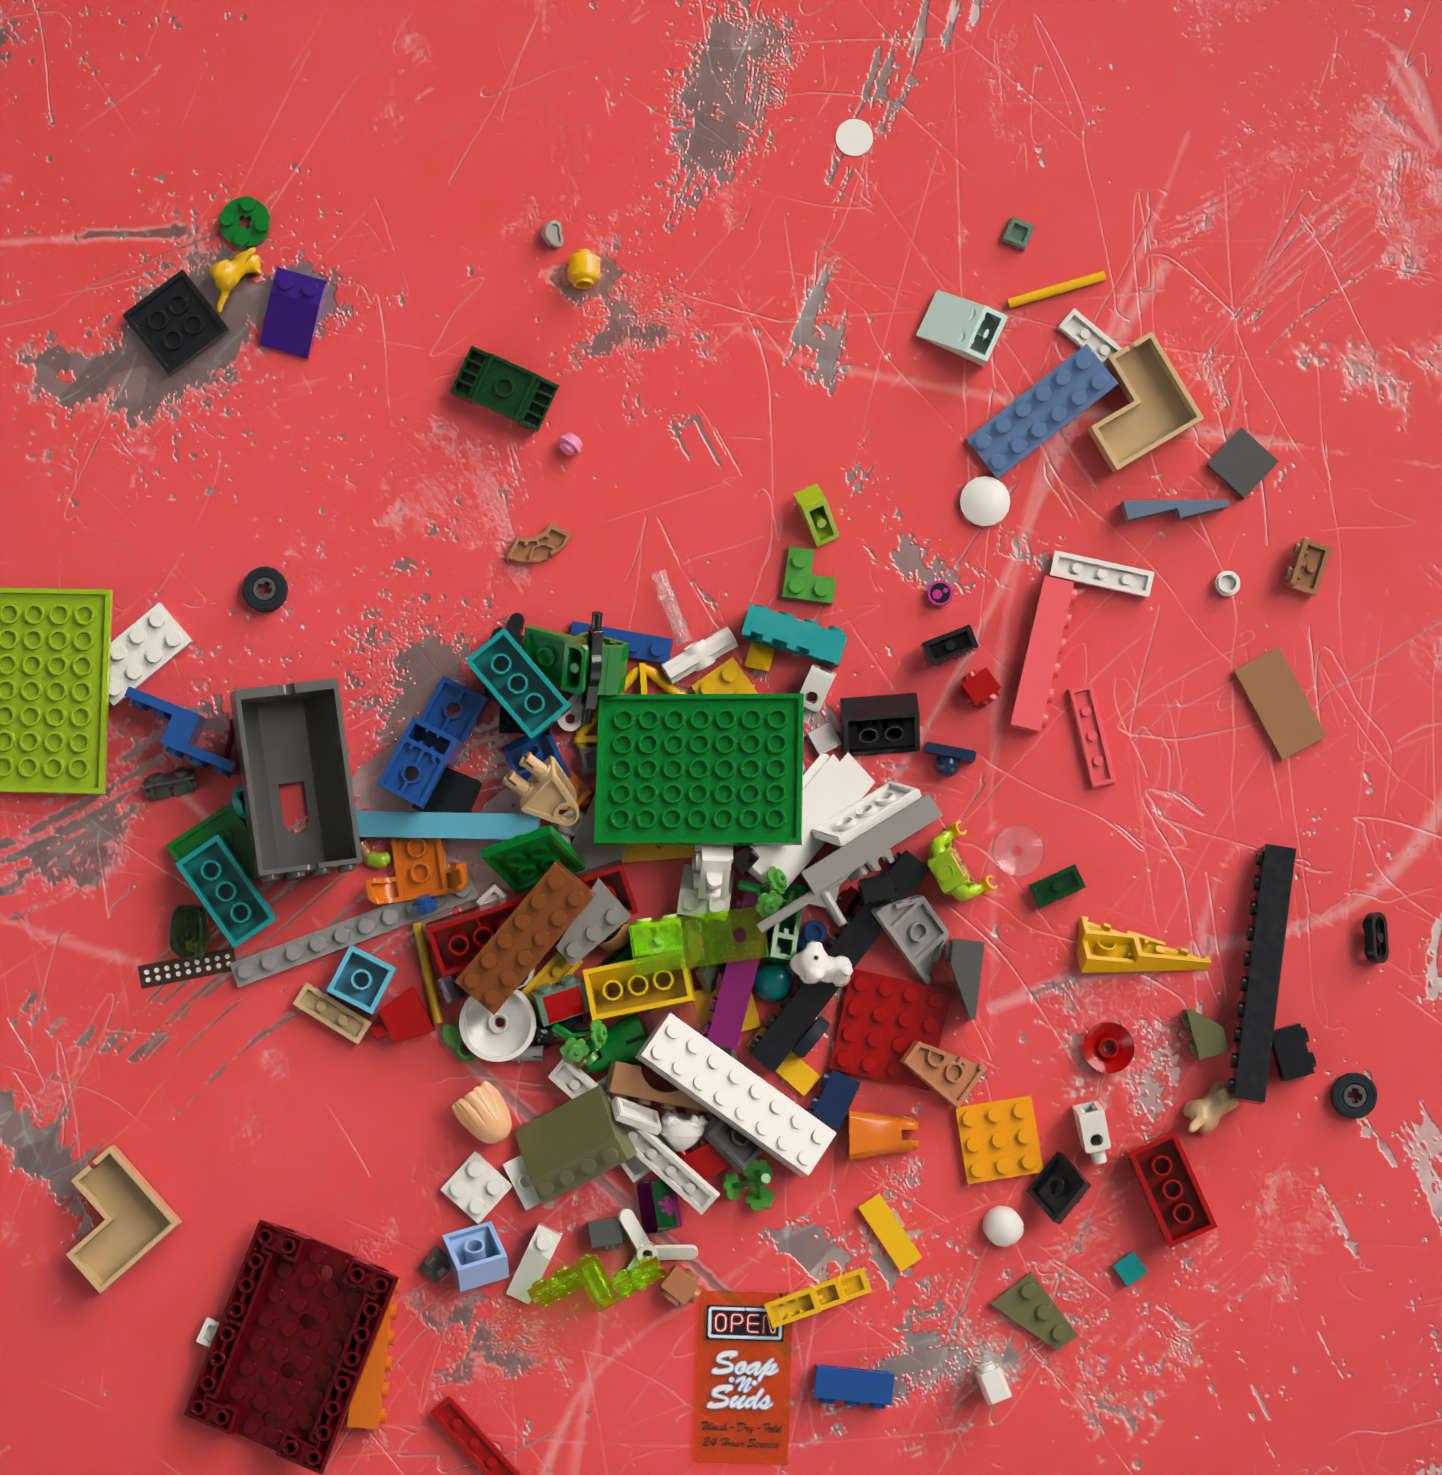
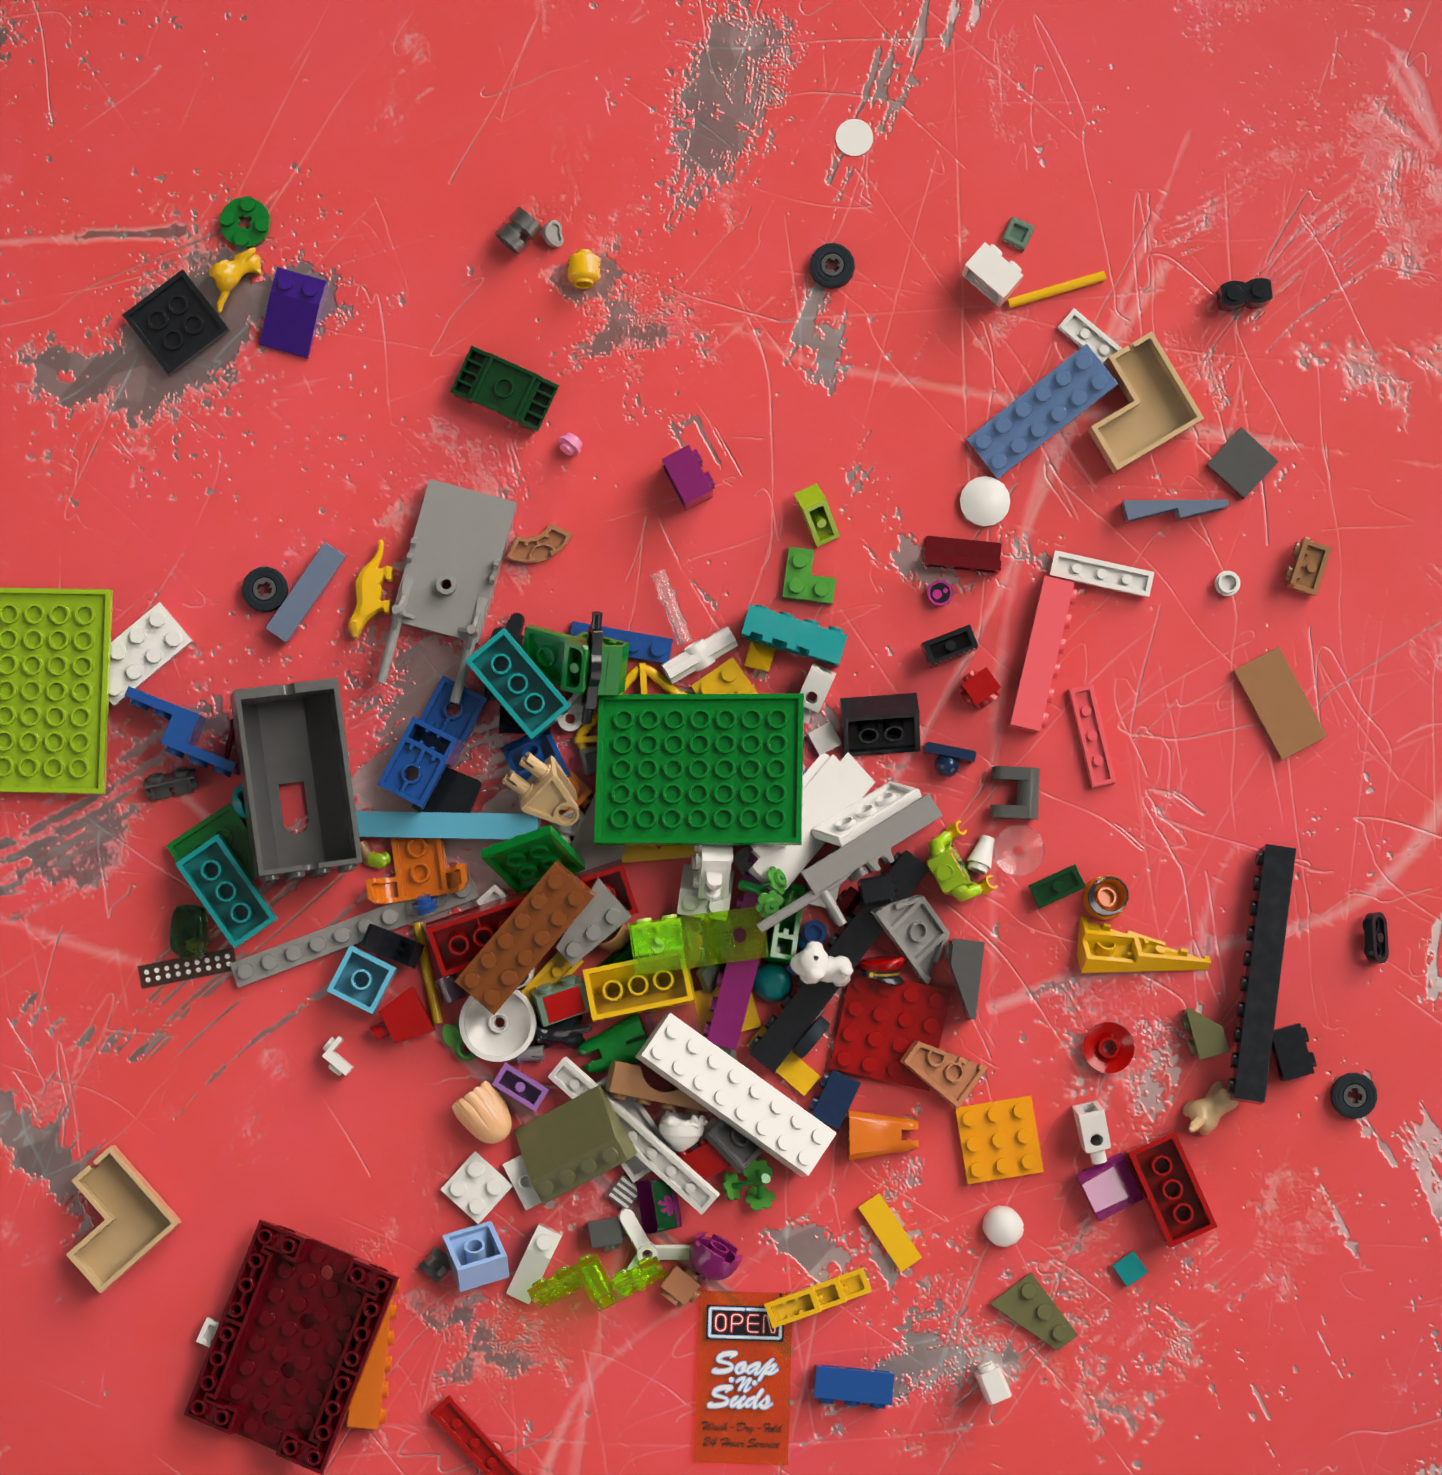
tan plate [293,982,372,1045] -> none
bright green plant [551,1019,608,1069] -> none
white tile [610,1096,662,1135] -> none
light aqua slope [916,290,1008,367] -> none
black tile [1026,1151,1091,1225] -> none
none -> sand blue slope [265,542,347,642]
none -> white bracket [322,1036,355,1076]
none -> yellow animal [348,539,393,638]
none -> black bracket [361,923,425,969]
none -> light grey piece [375,479,518,704]
none -> medium lavender brick [491,1062,550,1112]
none -> flat silver wheel [494,207,542,255]
none -> tile [607,1174,638,1209]
none -> magenta brick [662,445,715,511]
none -> magenta cylinder [689,1231,742,1281]
none -> black bush [810,243,855,289]
none -> piece [859,956,906,985]
none -> dark red panel [923,536,1002,574]
none -> white brick [961,242,1023,308]
none -> white cone [967,835,995,875]
none -> dark grey connector [990,766,1040,820]
none -> magenta slope [1077,1152,1143,1222]
none -> orange piece [1082,875,1129,920]
none -> black brick [1216,278,1273,311]

